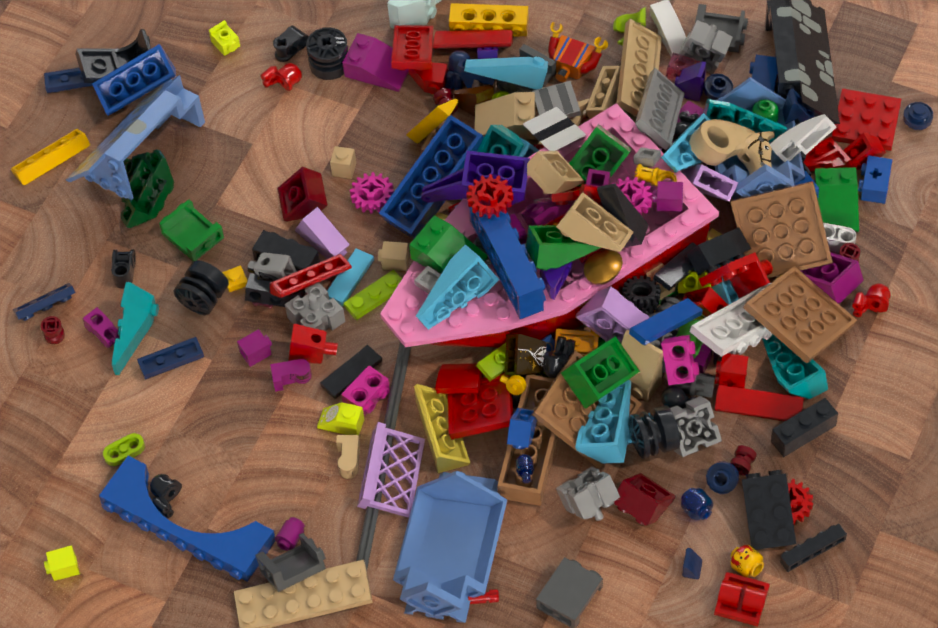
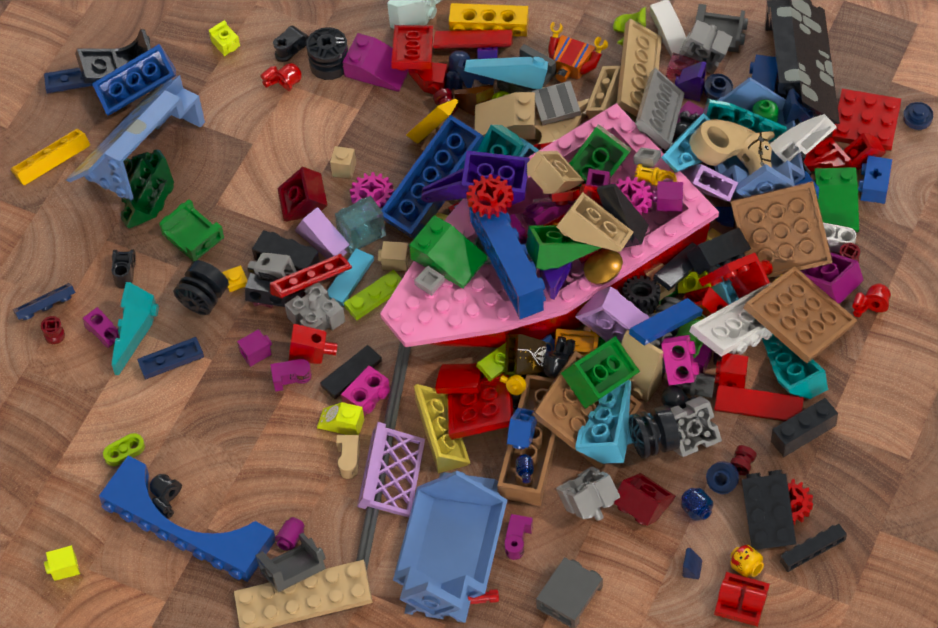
medium azure wedge [416,245,500,330] -> none
white sticker [523,107,586,151] -> none
none -> clear light blue brick [335,195,386,254]
none -> magenta leg [505,514,533,560]
none -> blue tile [715,206,734,227]

